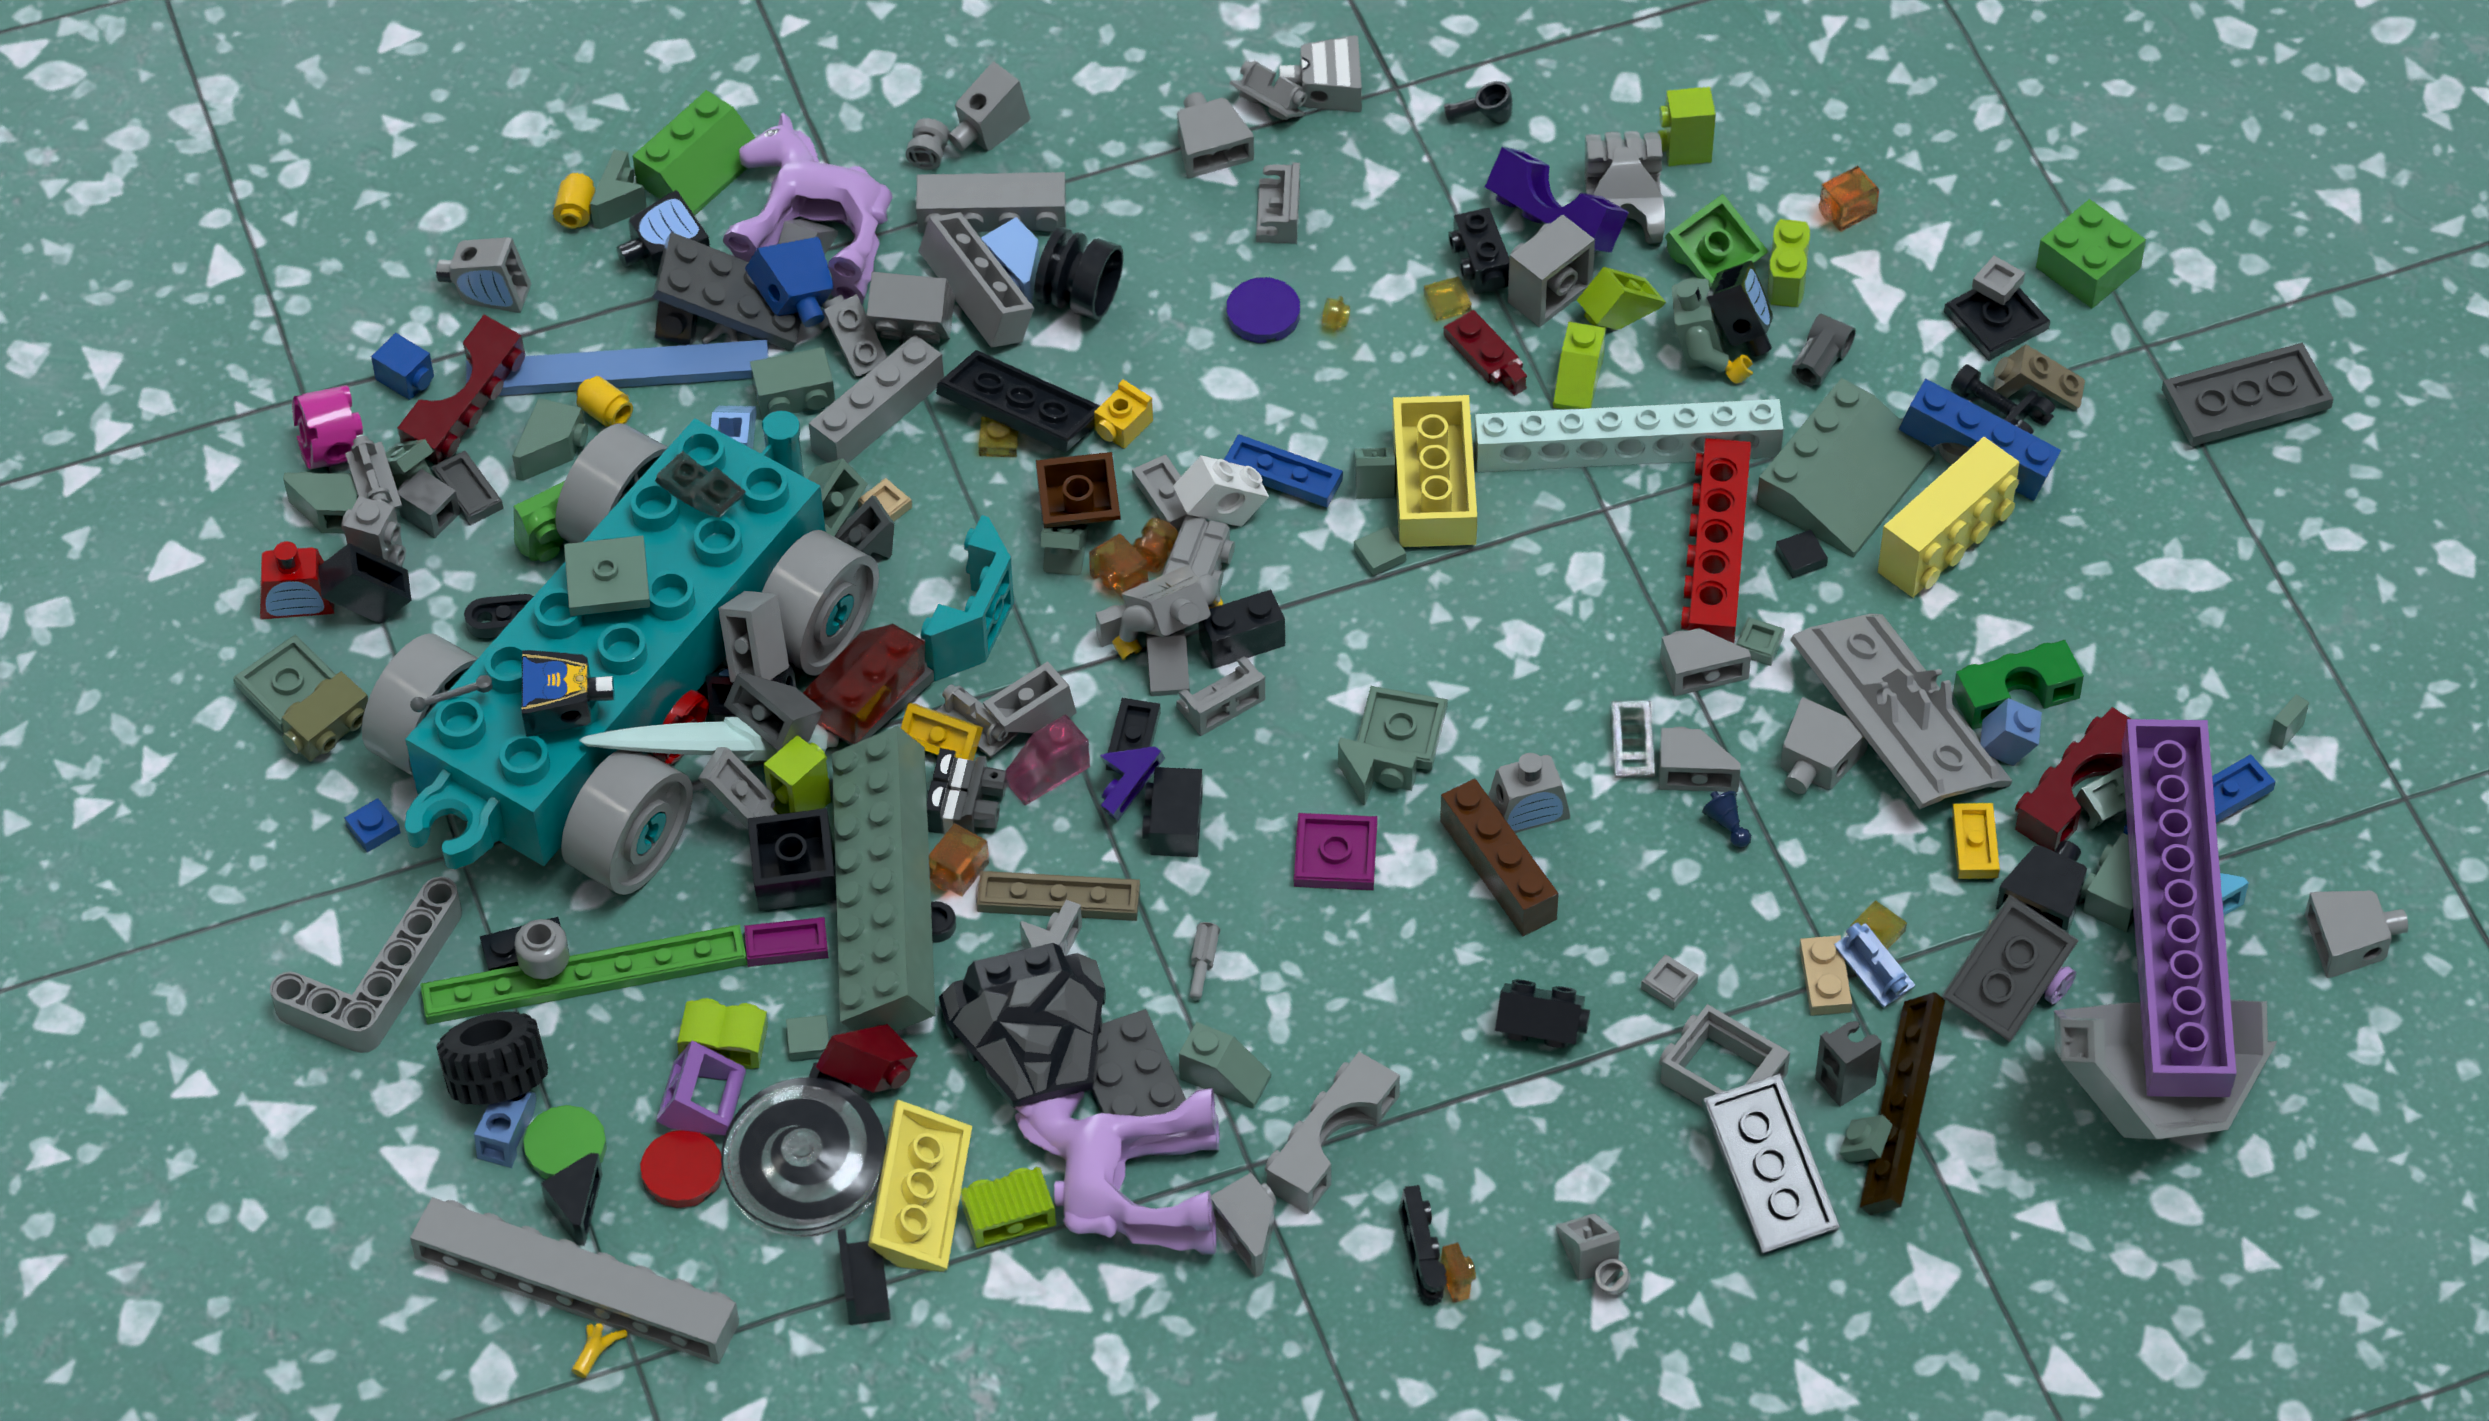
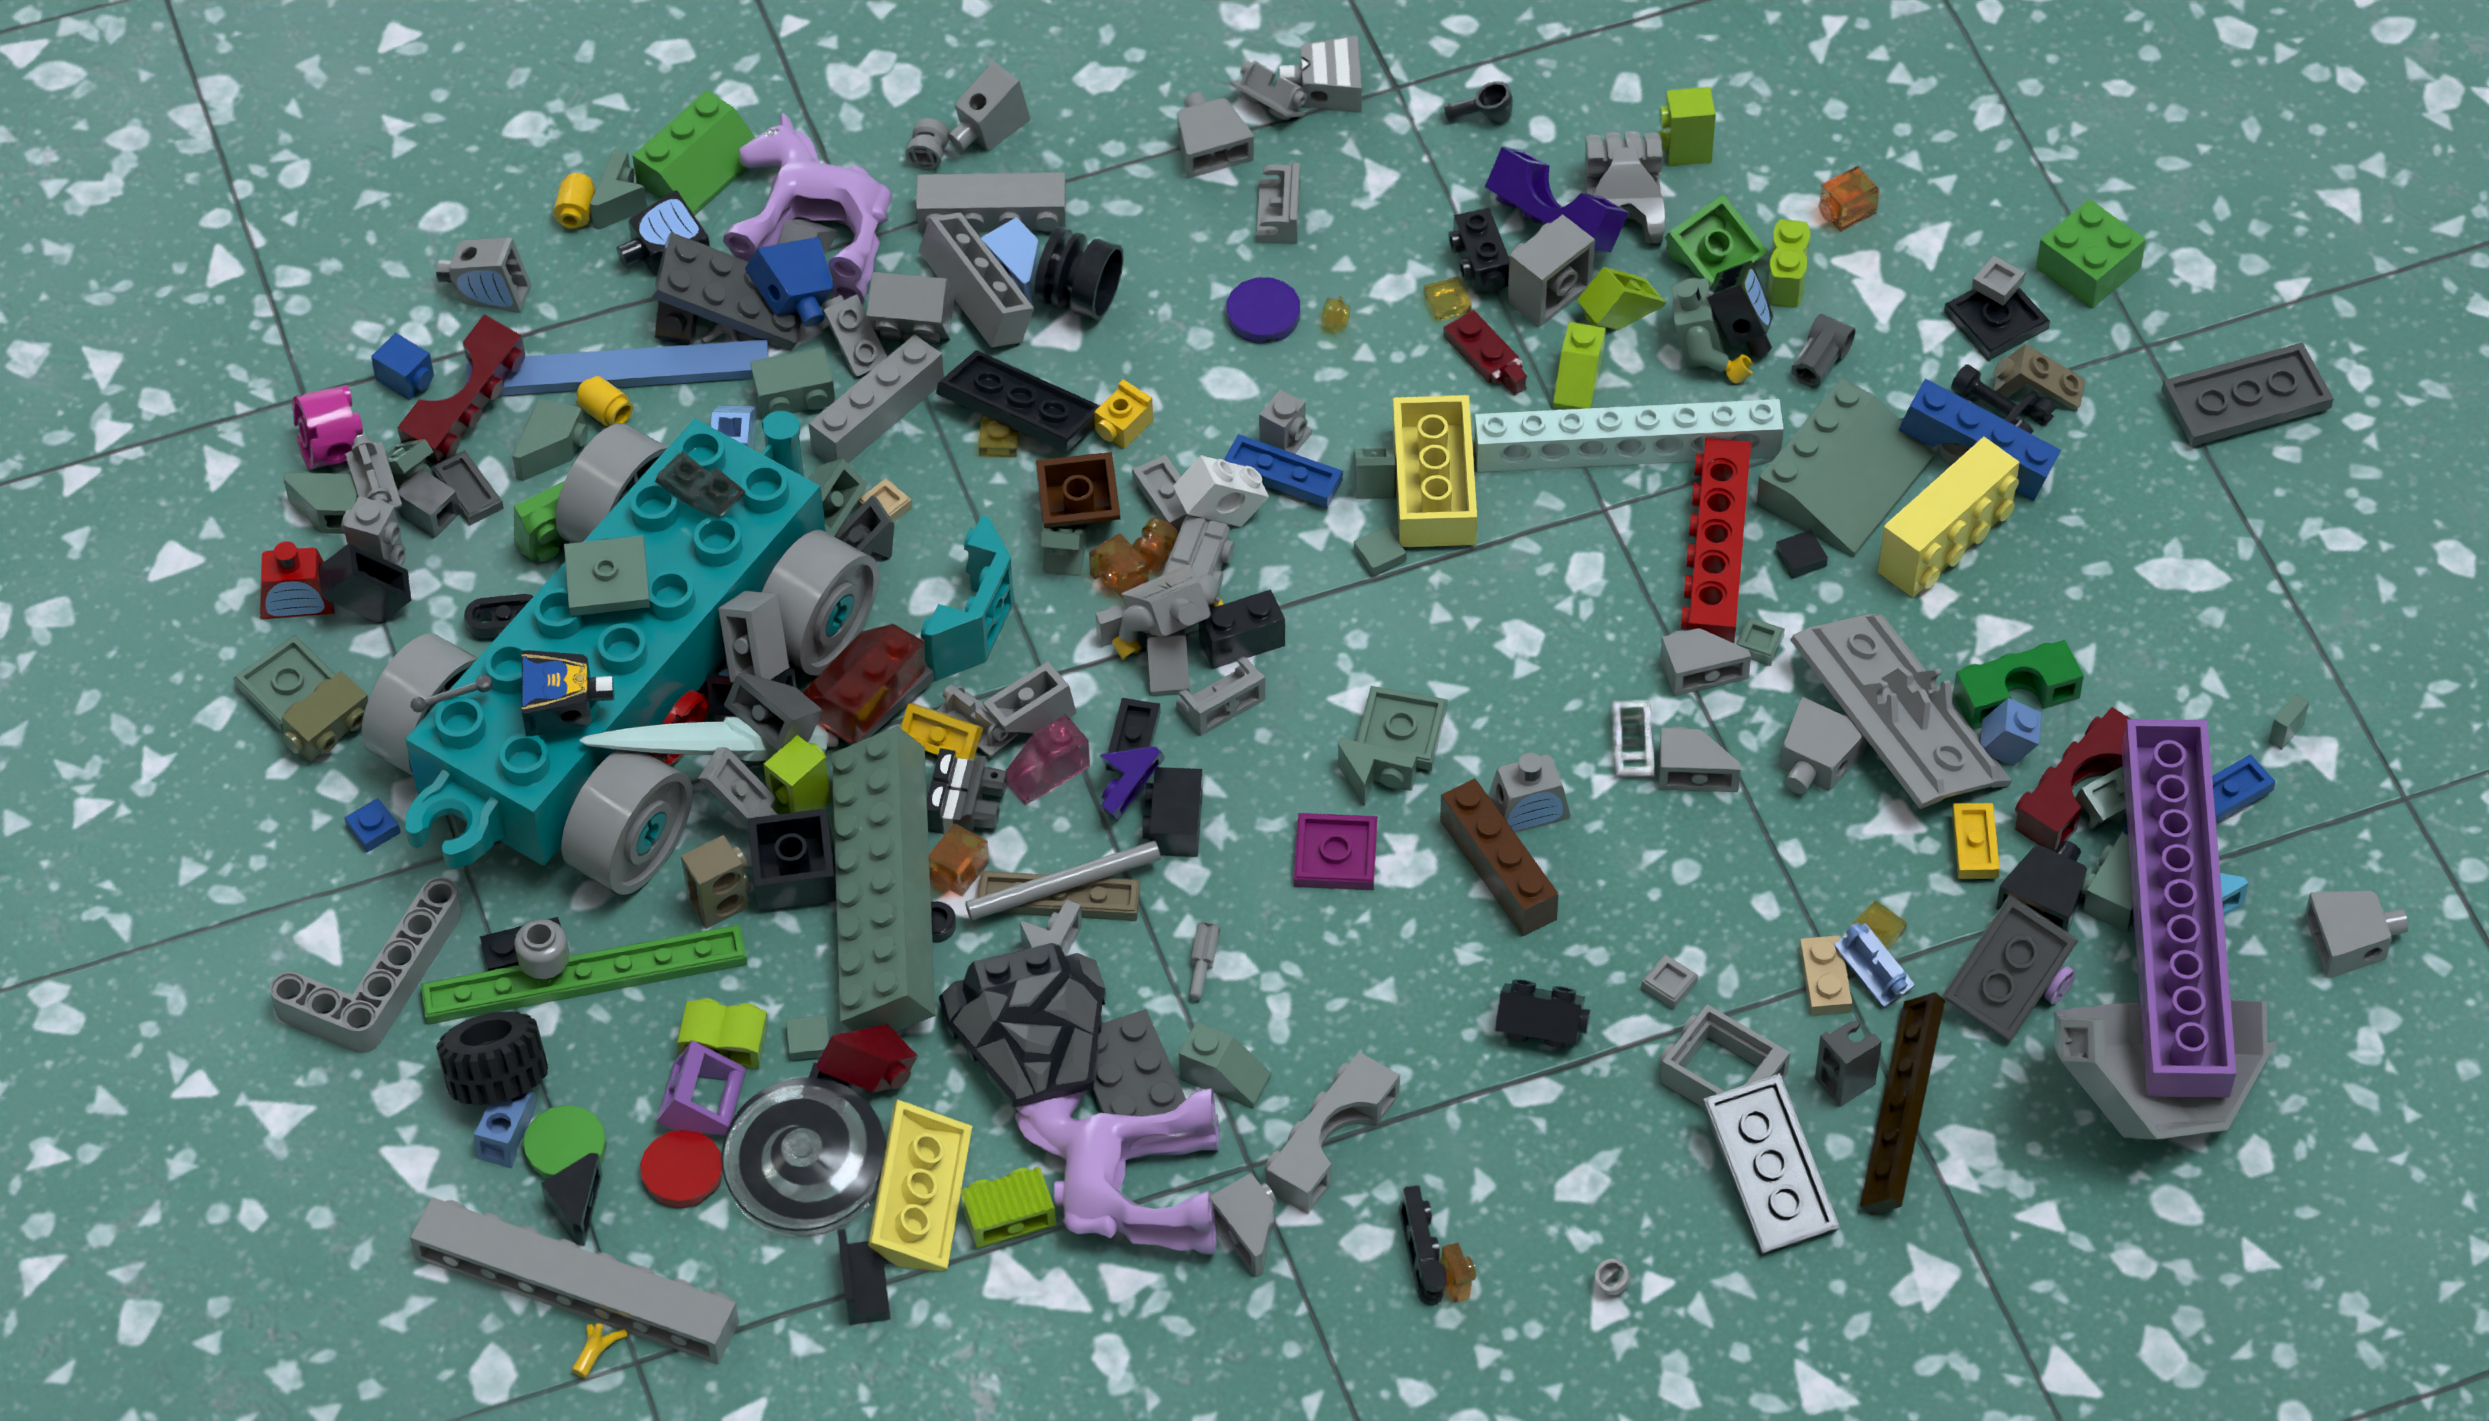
magenta tile [744,917,829,967] -> none
light grey slope [1556,1213,1620,1281] -> none
dark blue piece [1702,791,1752,849] -> none
sand green plate [1839,1115,1893,1163] -> none
none -> dark tan brick [681,835,751,929]
none -> light grey piece [965,841,1161,921]
none -> light grey brick [1259,389,1312,454]

